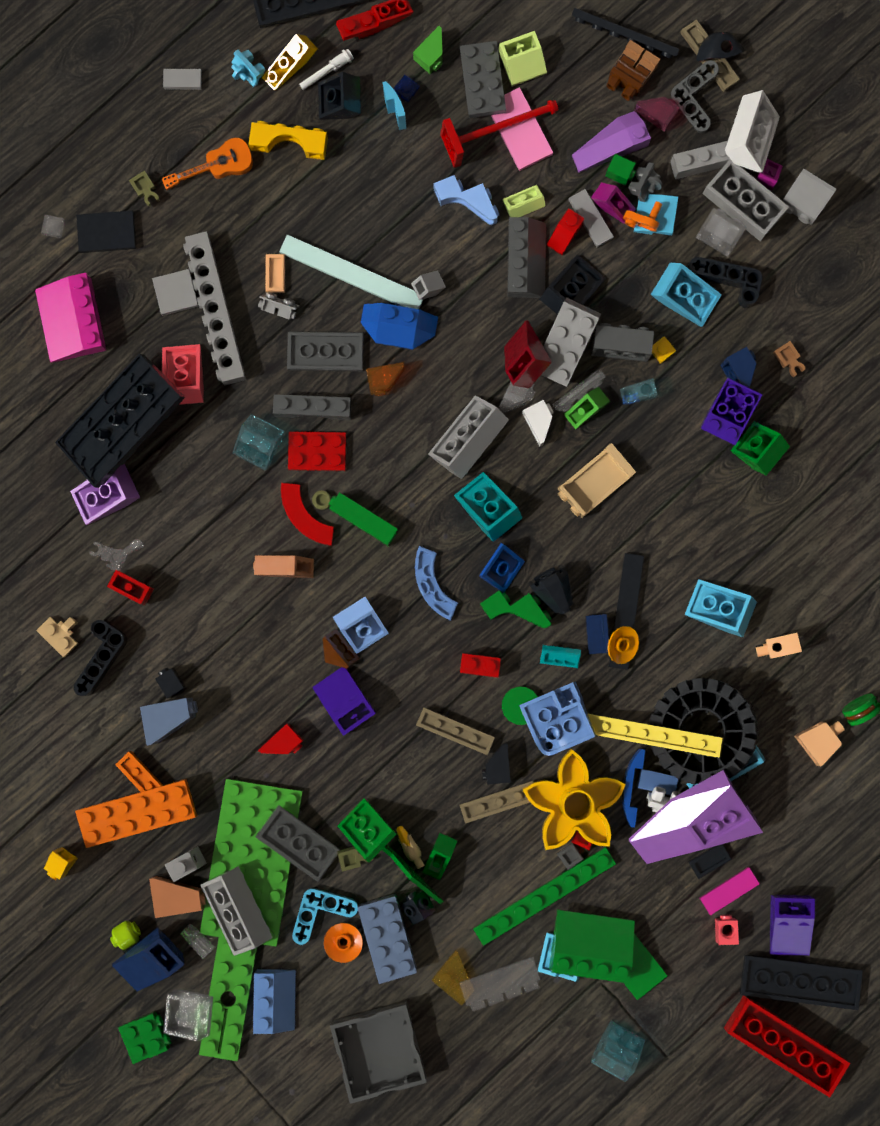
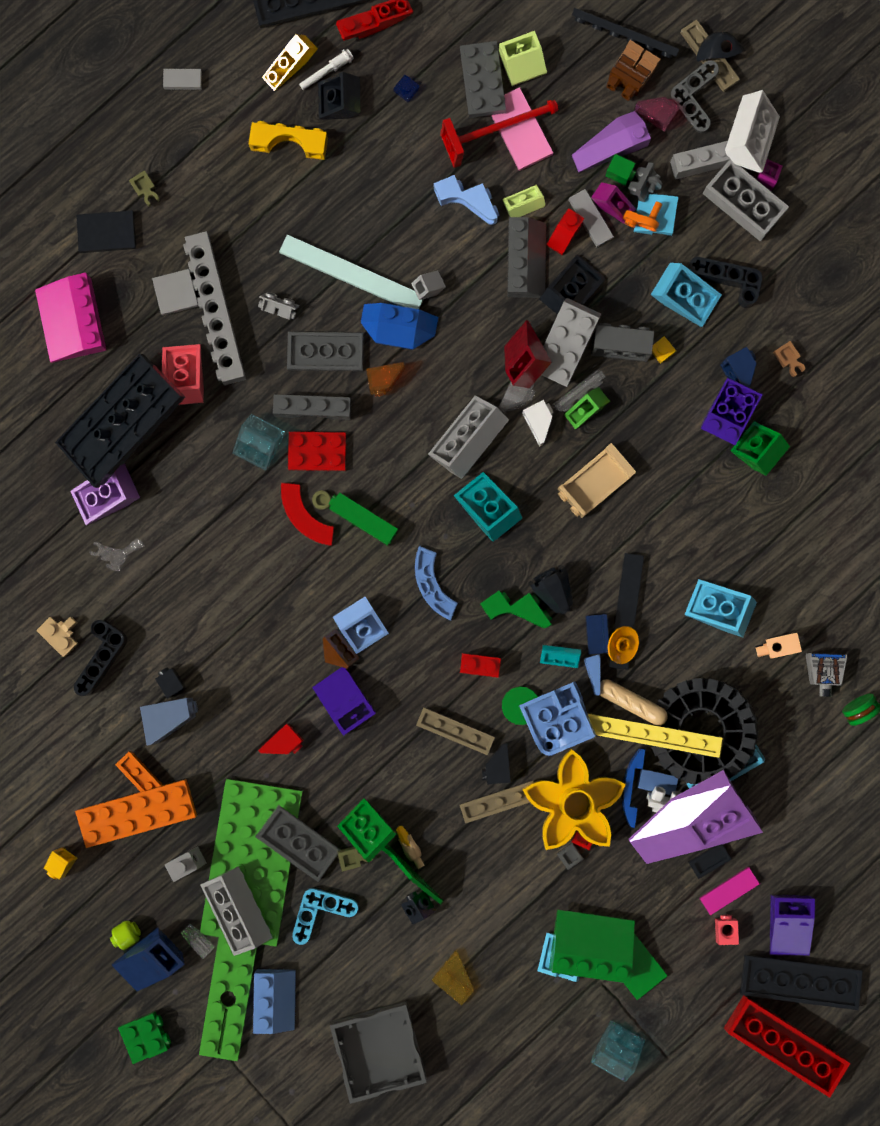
clear plate [41,215,65,238] -> none
red brick [107,570,154,606] -> none
nougat slope [149,876,206,918] -> none
orange piece [162,138,253,190] -> none
clear brick [164,989,213,1041] -> none
medium azure hips [231,50,265,87] -> none
nougat slope [253,556,314,578] -> none
light nougat tile [266,254,285,293] -> none
orange dish [324,923,363,963] -> none
sand blue brick [357,893,417,984] -> none
medium azure slope [382,81,406,130] -> none
bright green slope [413,26,443,74] -> none
green slope [423,833,457,880] -> none
clear windscreen [459,957,540,1012] -> none
green plate [473,847,616,946] -> none
blue slope [479,543,525,592] -> none
clear light blue leg [620,378,658,405] -> none
clear brick [696,208,746,257] -> none
light grey slope [782,169,836,225] -> none
light nougat torso [794,721,845,767] -> none
none -> medium blue slope [584,654,600,696]
none -> tan piece [600,679,668,726]
none -> torso [806,653,847,697]

